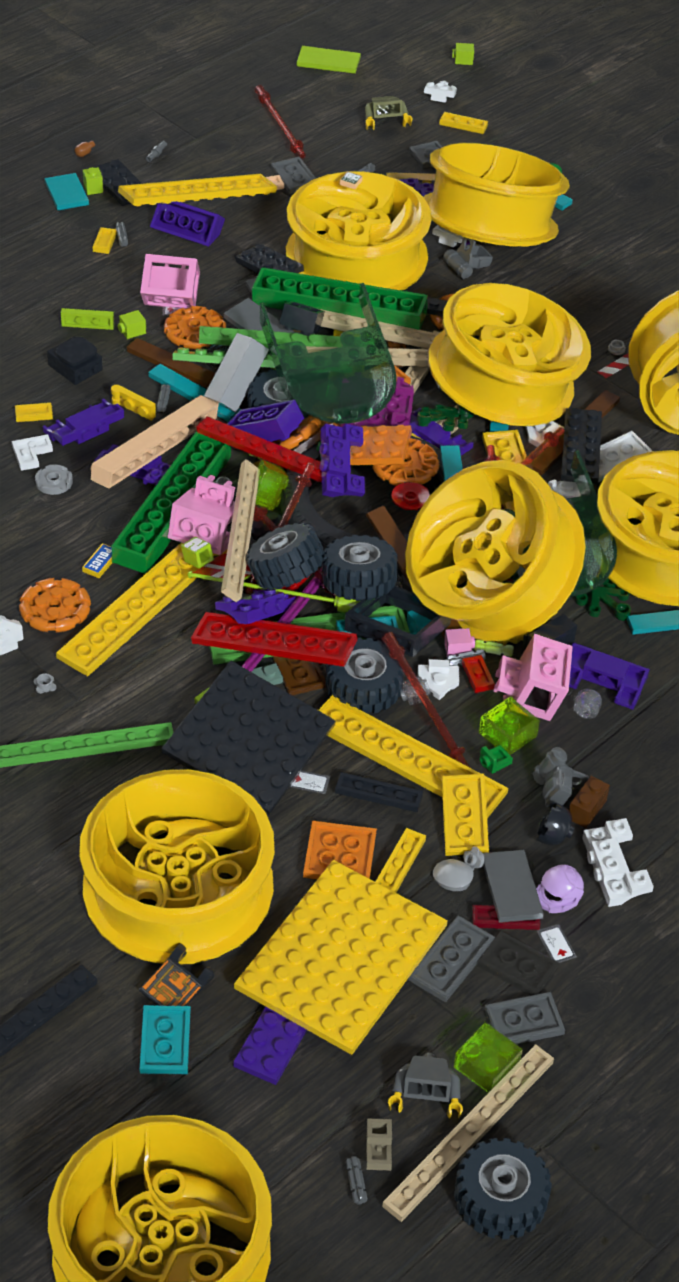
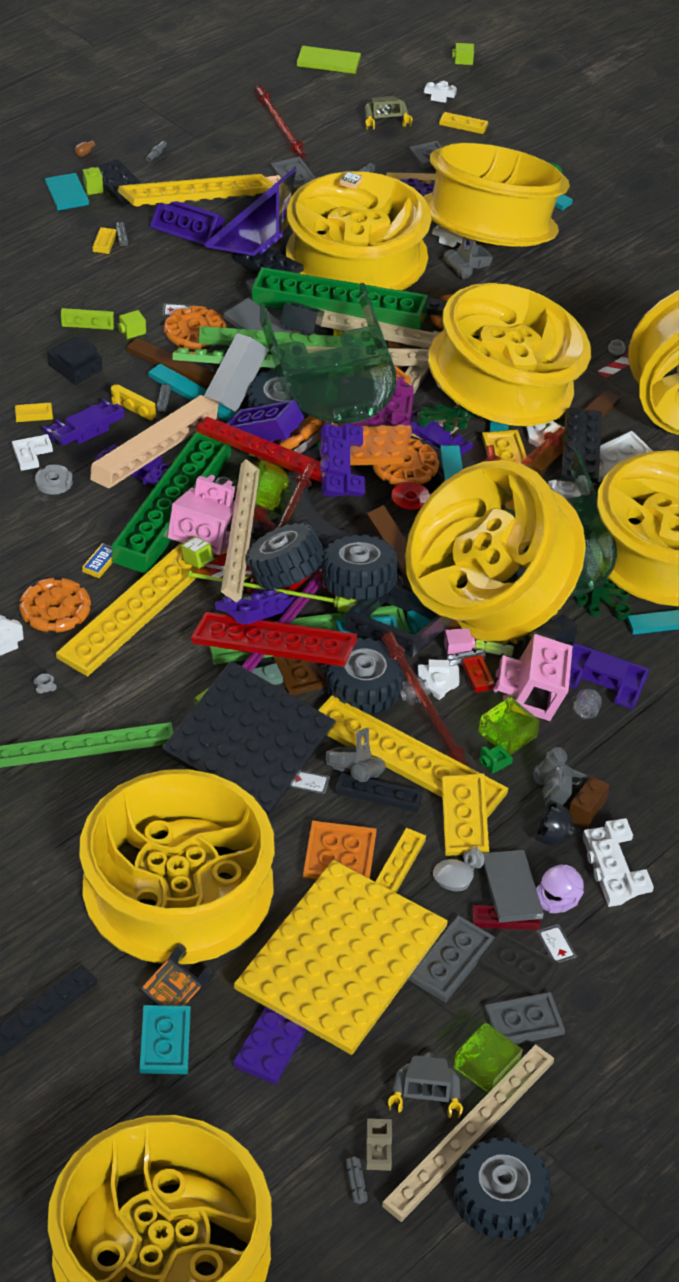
bright pink piece [140,254,200,309] -> none
none -> dark purple windscreen [205,168,296,256]
none -> dark grey piece [326,728,386,782]

